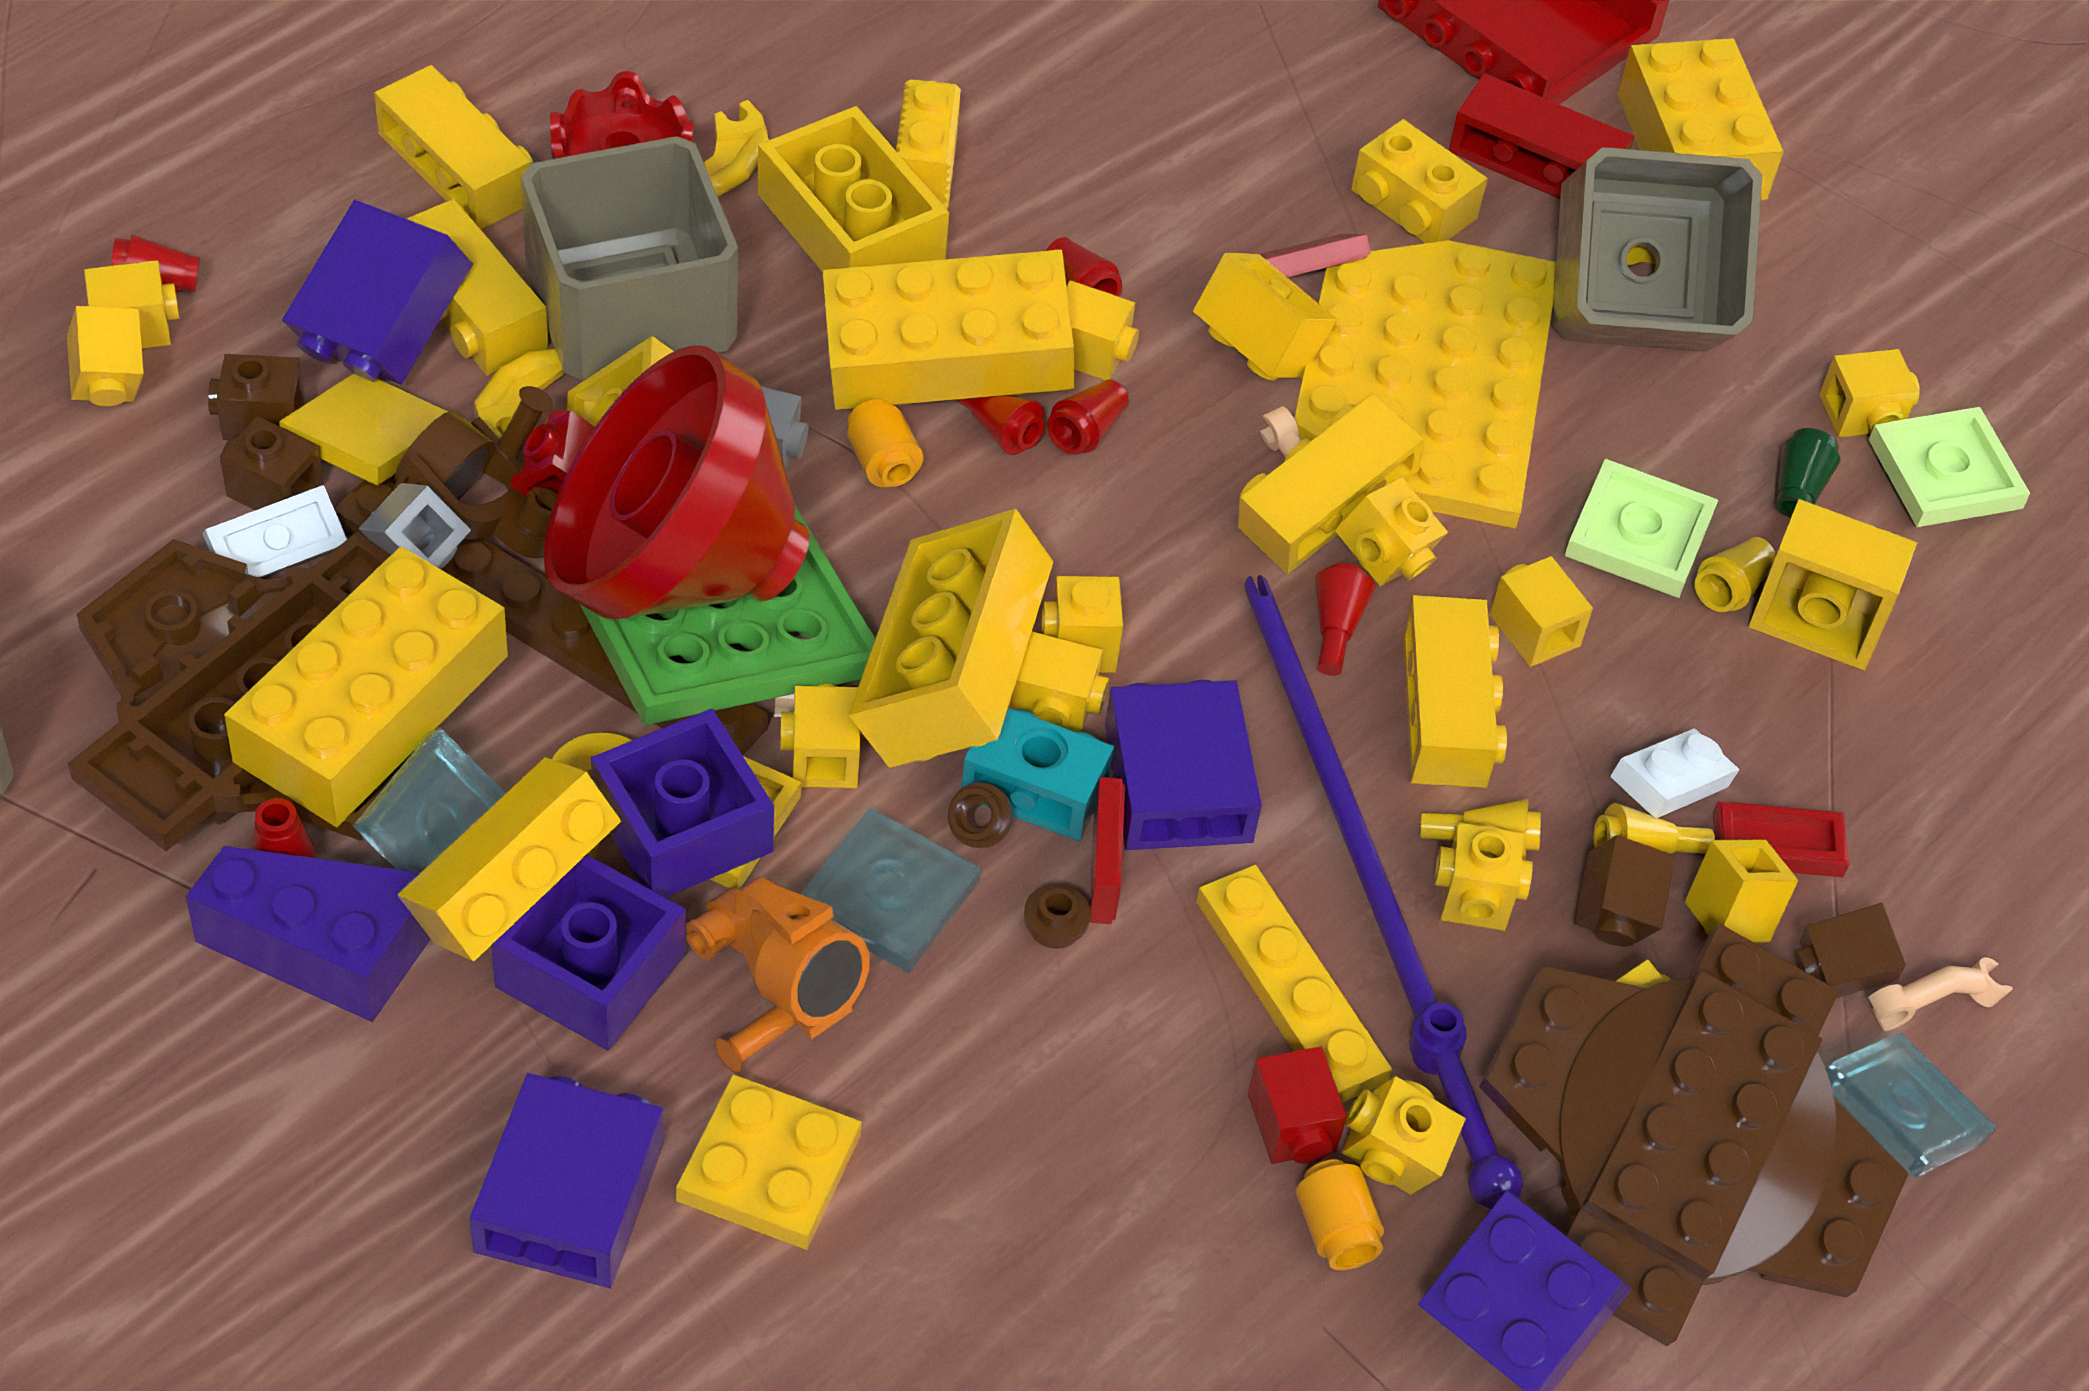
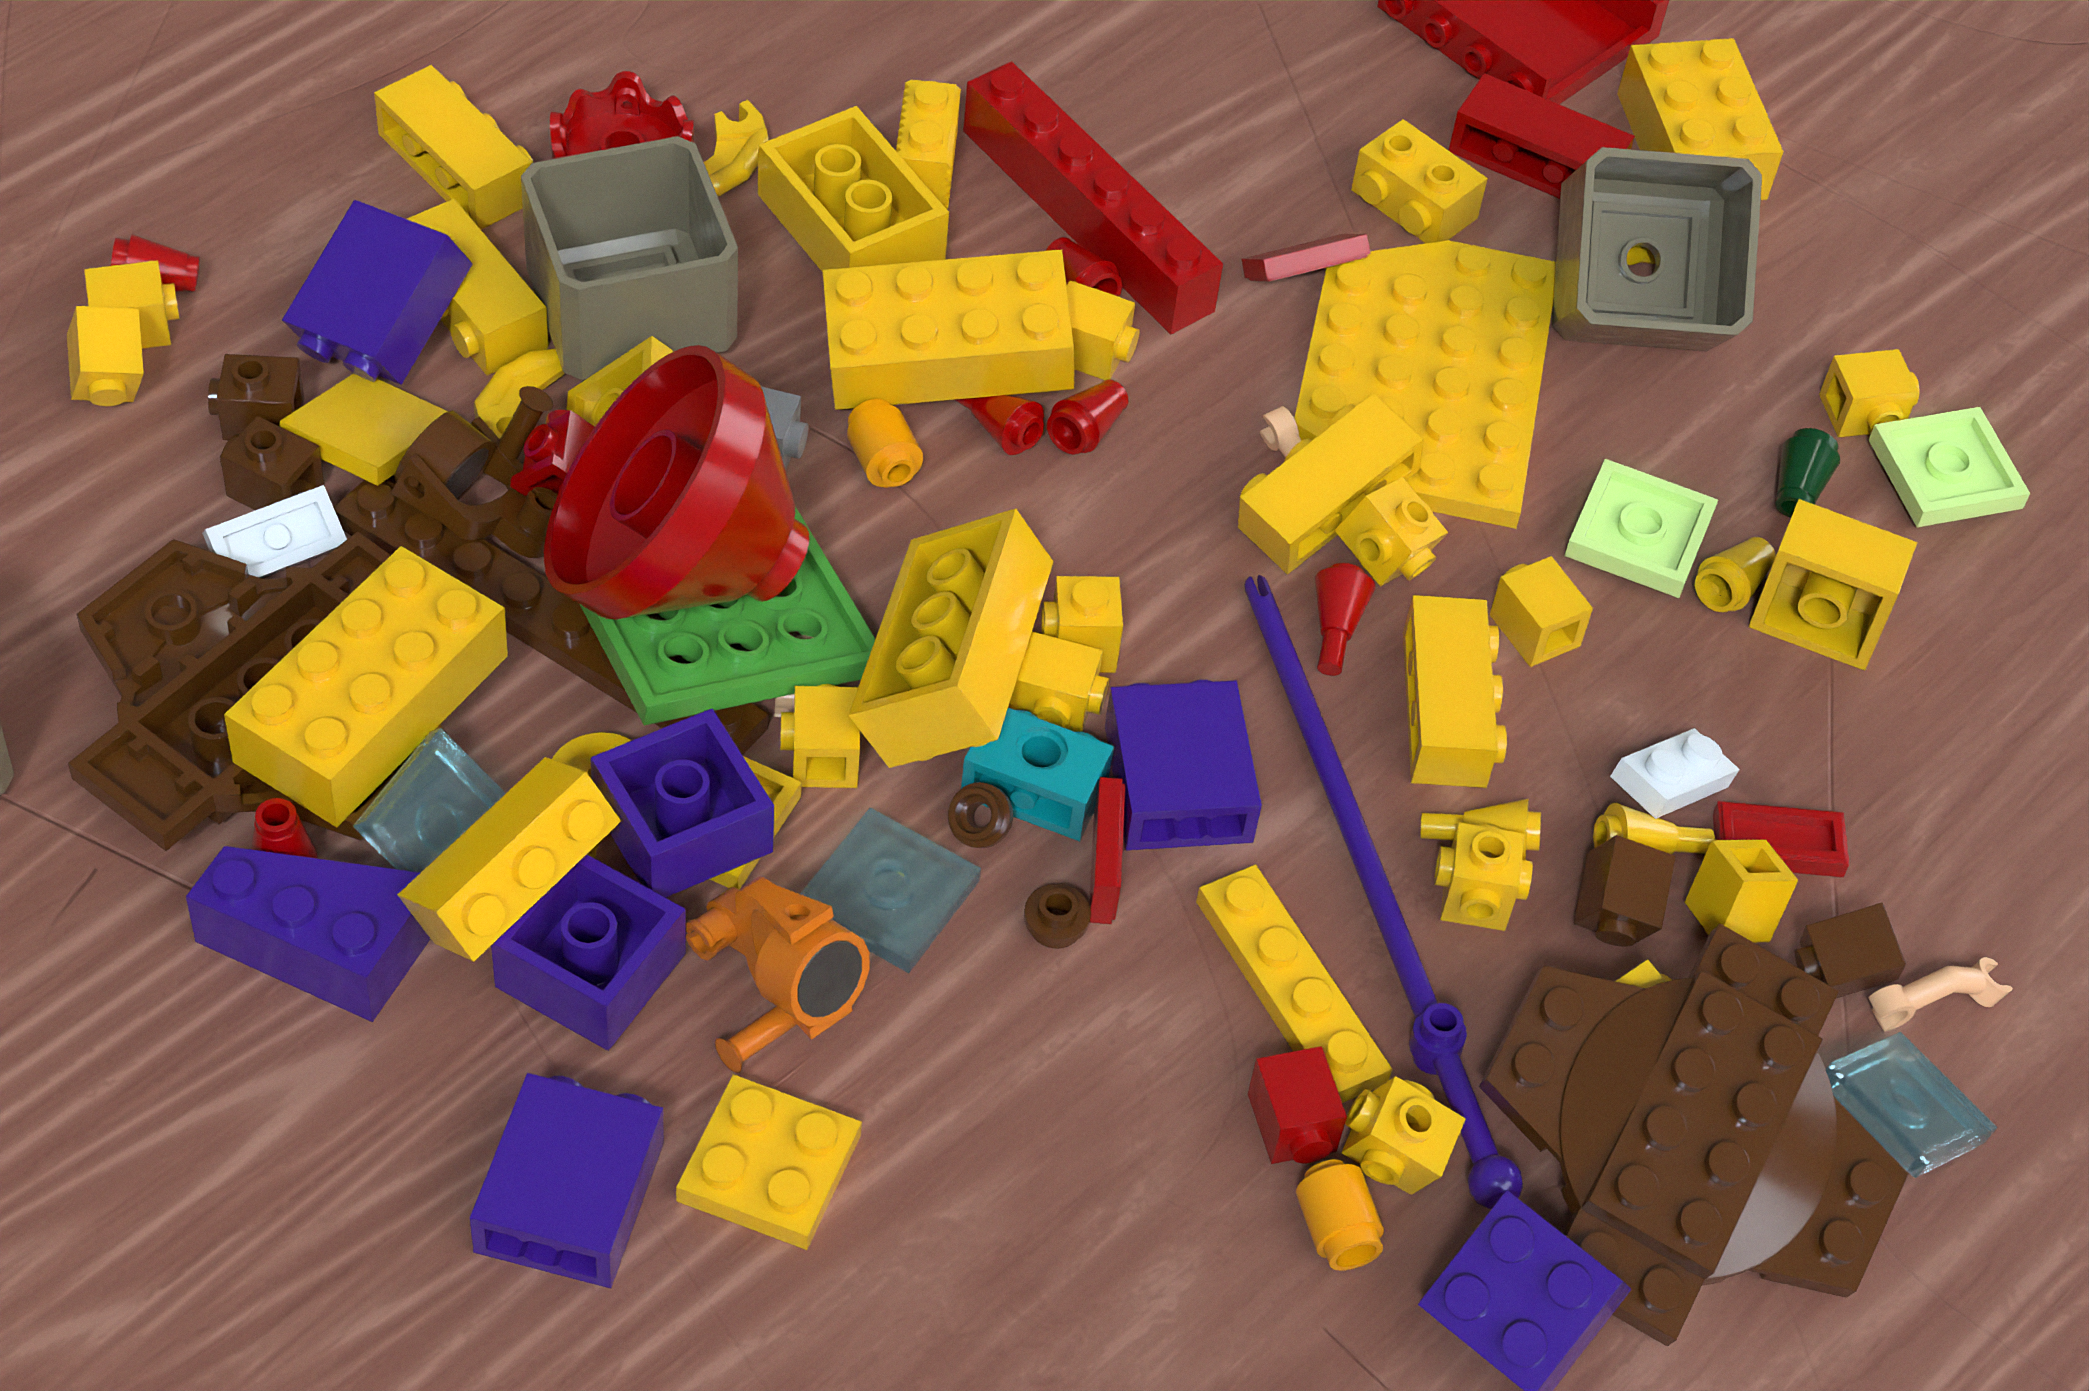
light grey brick [359,483,471,569] -> none
yellow brick [1193,253,1337,381] -> none
none -> red brick [963,61,1223,335]

